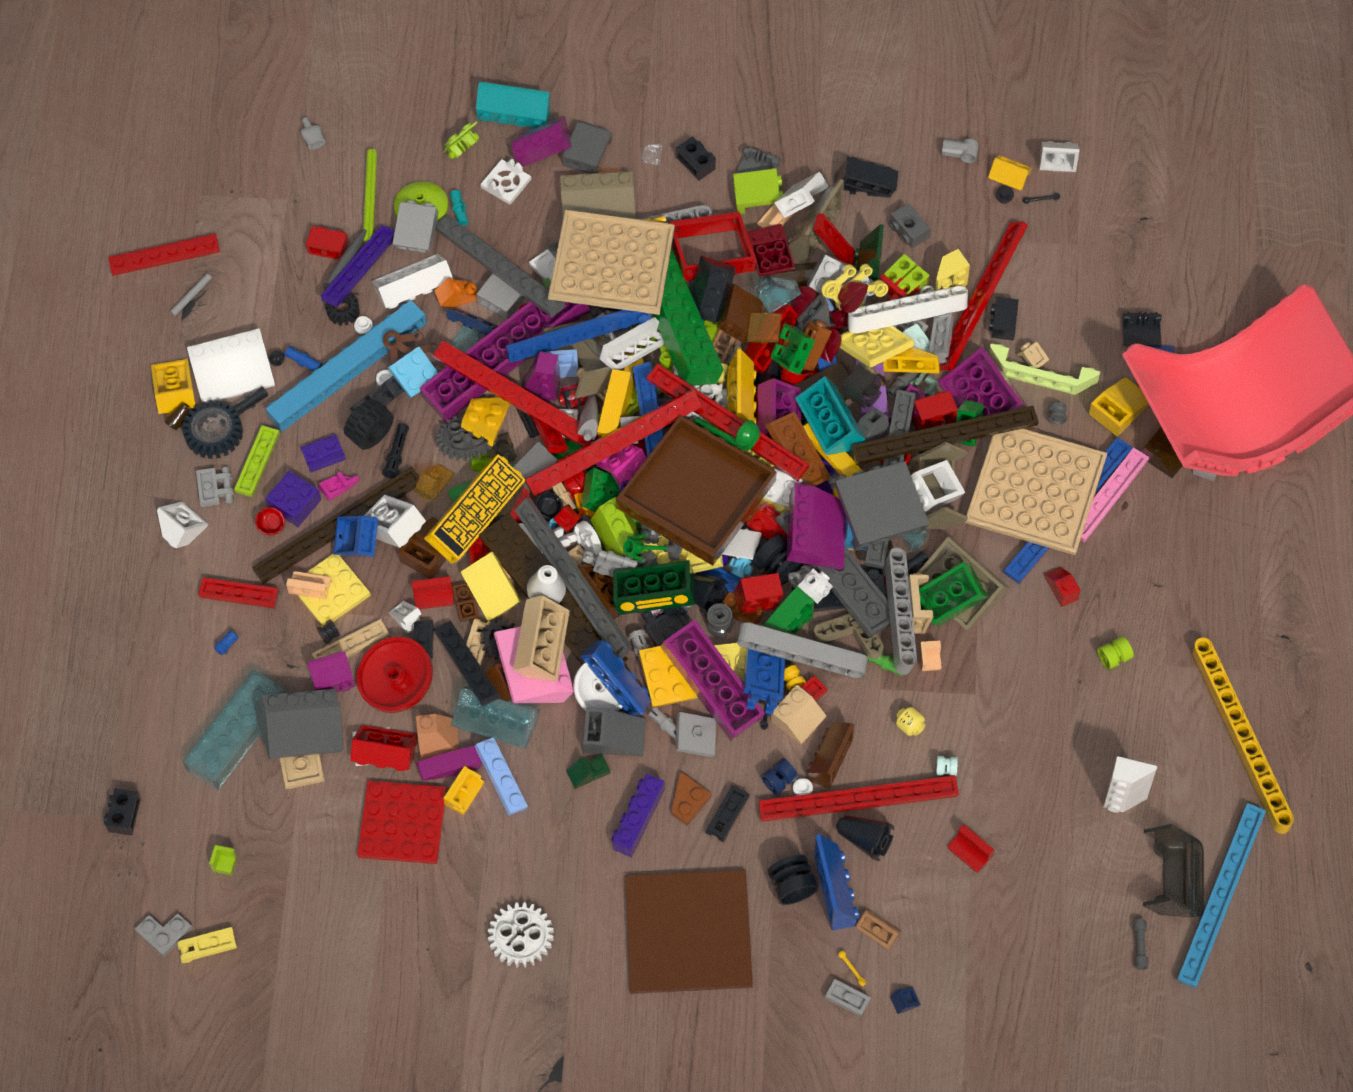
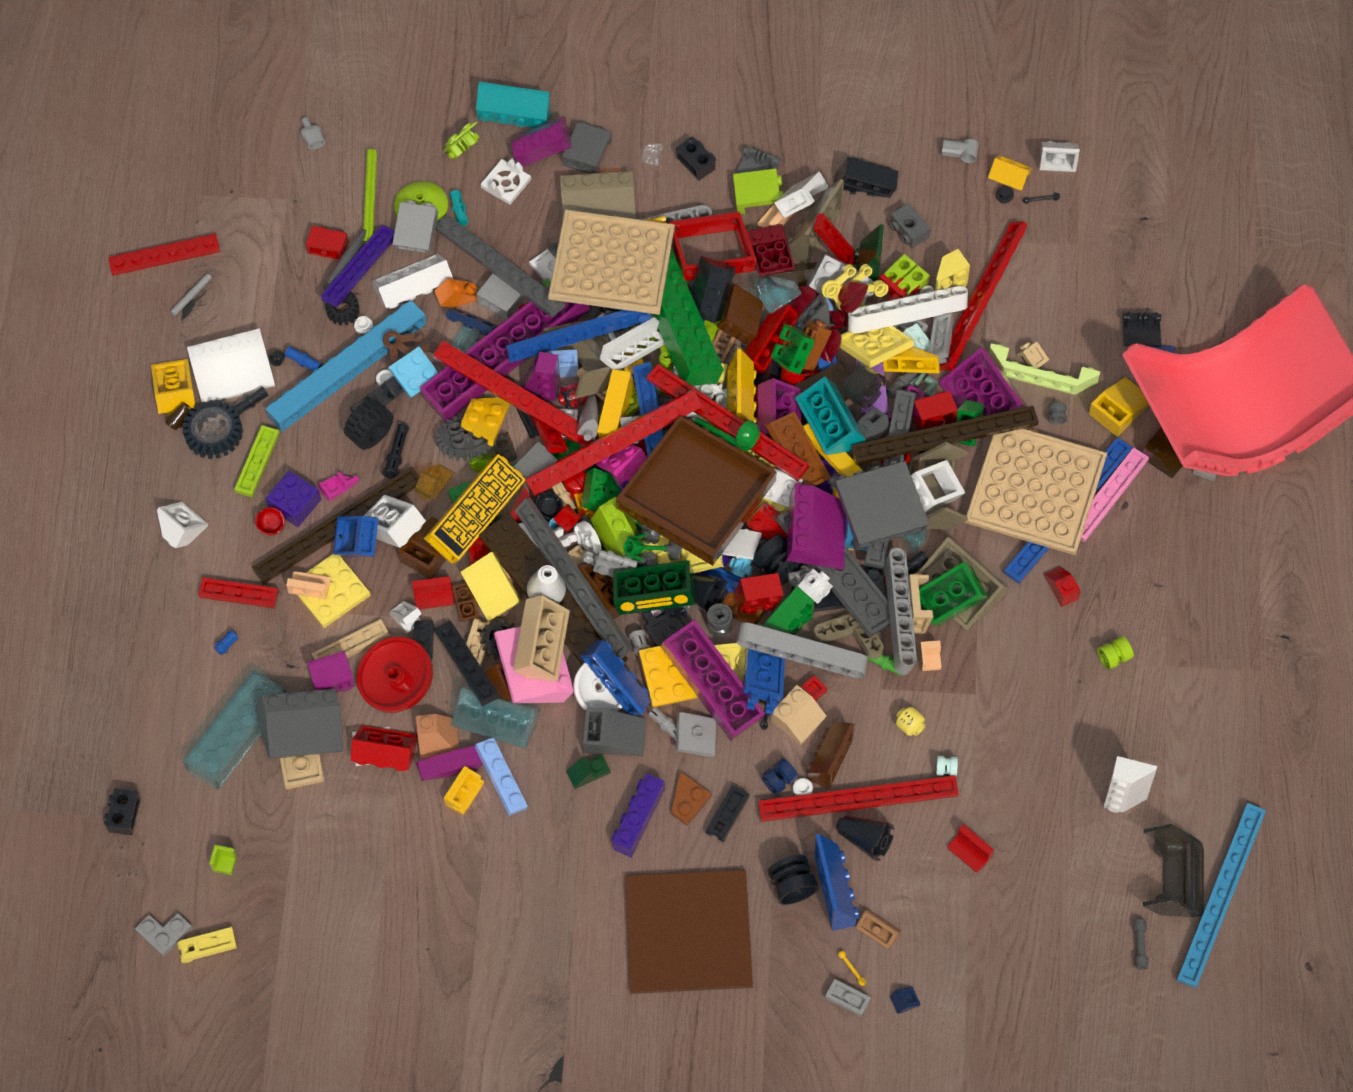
light grey plate [196,467,234,507] -> none
dark purple plate [300,434,346,473] -> none
black wheel [316,619,340,644] -> none
red plate [357,781,447,864] -> none
white gear [488,902,554,968] -> none
clear yellow piece [747,312,782,344] -> none
yellow wheel [784,665,806,692] -> none
black brick [989,297,1019,341] -> none
yellow beam [1192,637,1294,834] -> none

